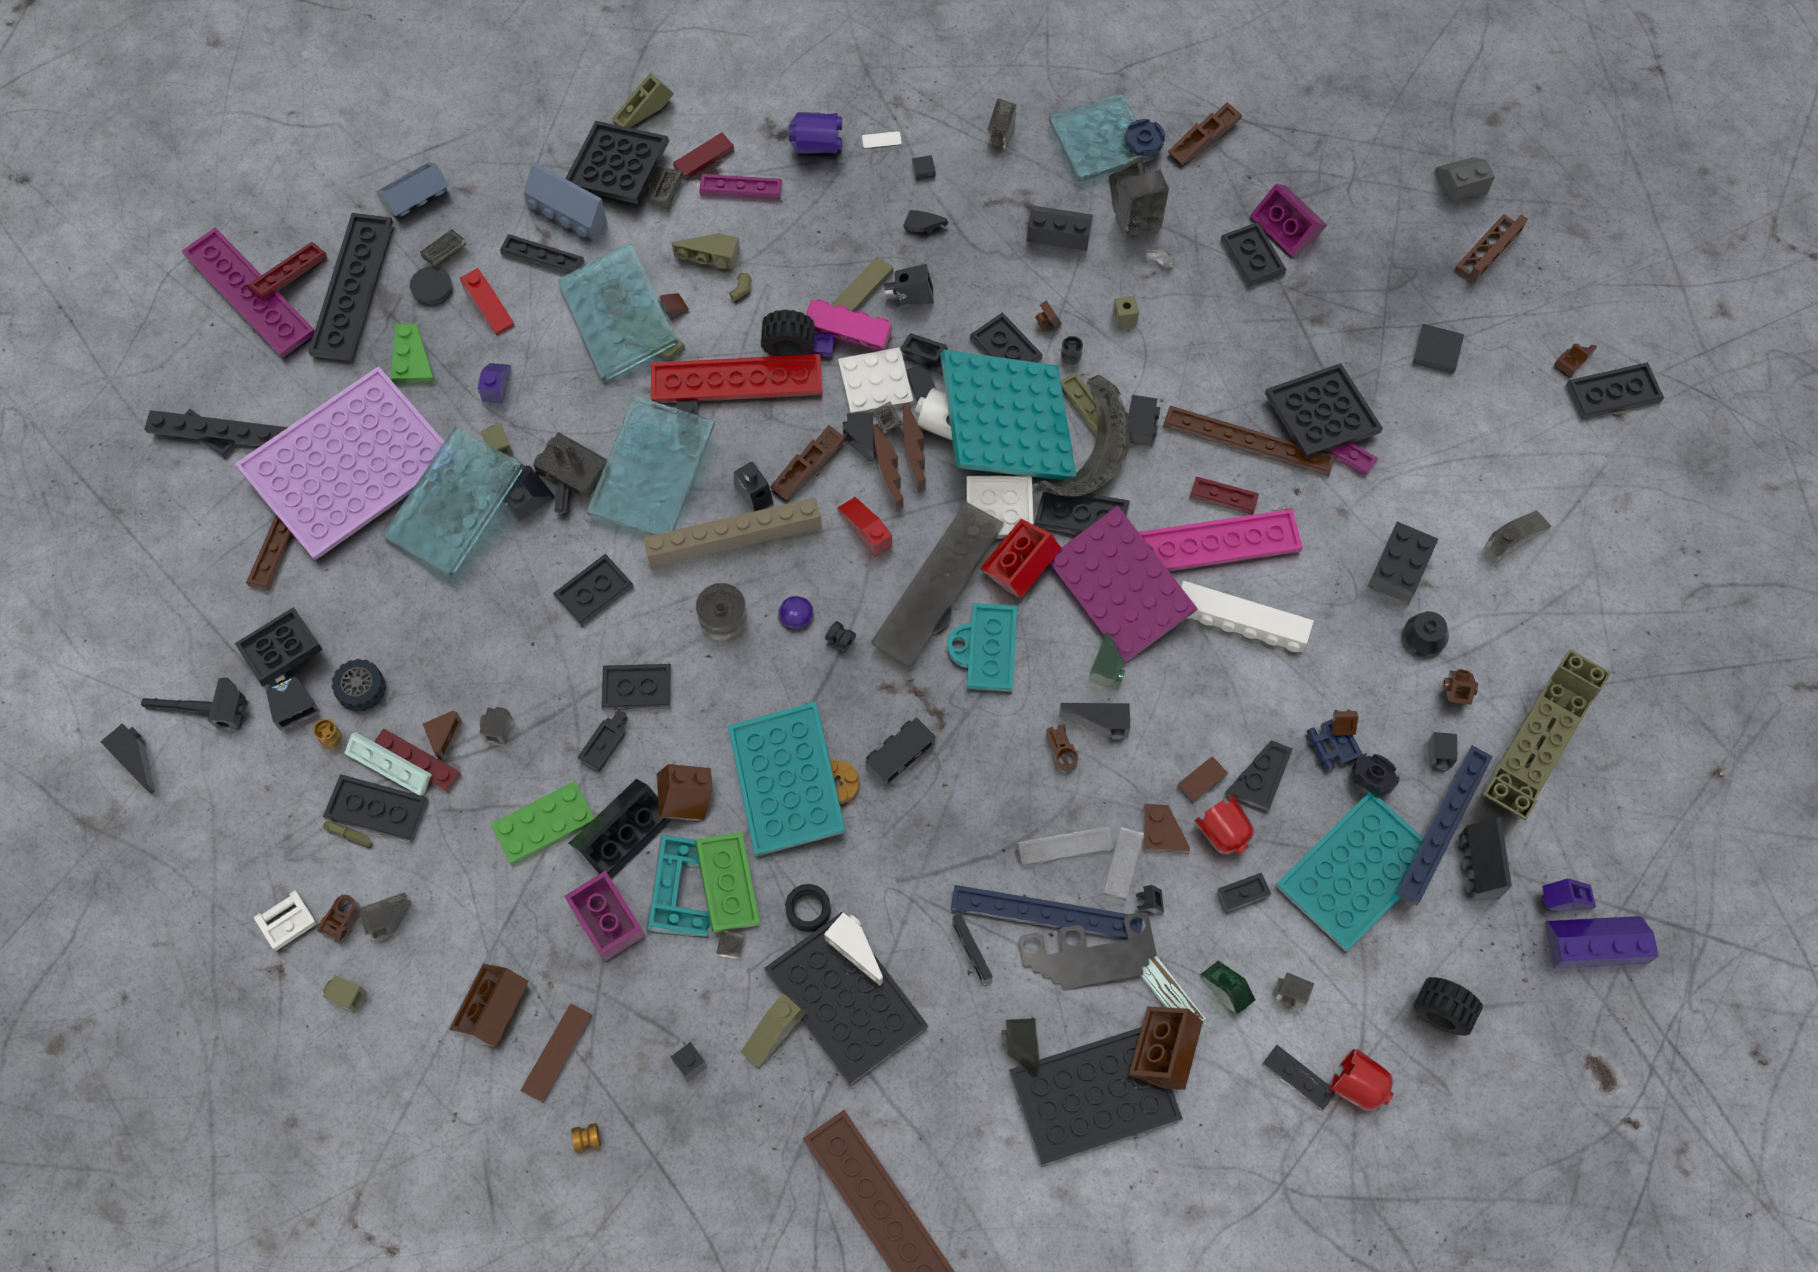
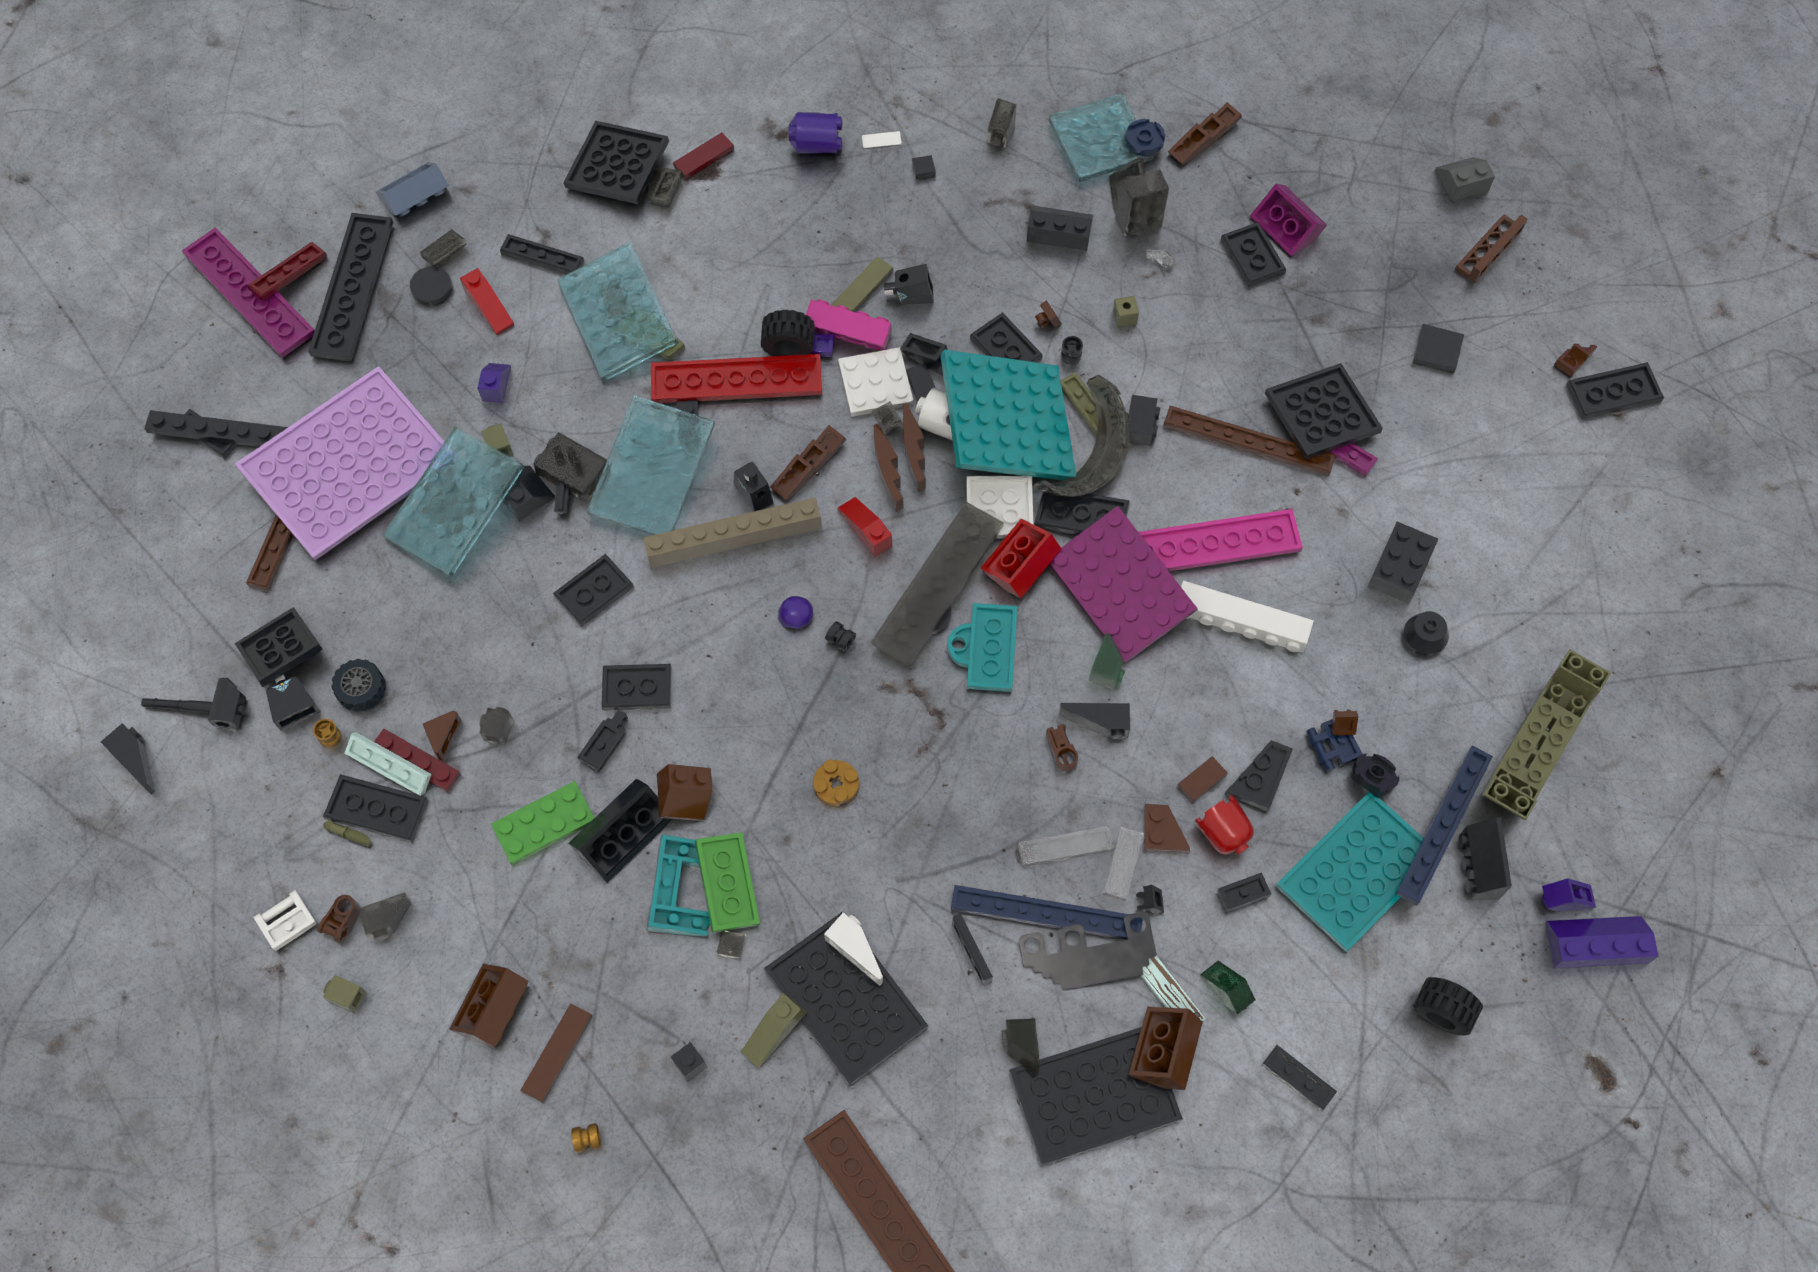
bright green wing [391,324,435,383] -> none
sand blue slope [524,163,607,240] -> none
magenta brick [564,871,645,962] -> none
olive slope [612,73,674,128] -> none
reddish brown slope [659,293,689,319] -> none
olive slope [672,233,740,270] -> none
clear smoke wheel [696,583,747,640] -> none
magenta tile [699,174,782,200] -> none
teal plate [728,701,847,857] -> none
olive arm [729,273,752,301] -> none
black tyre [785,884,831,932] -> none
black slope [843,413,874,461] -> none
black brick [865,717,936,788] -> none
black slope [903,210,949,236] -> none
dark red tile [1190,476,1259,515] -> none
clear smoke brick [1274,972,1314,1011] -> none
red cylinder [1329,1048,1394,1111] -> none
black brick [1428,732,1457,770] -> none
reddish brown brick [1443,669,1478,705] -> none
clear smoke slope [1486,510,1551,561] -> none

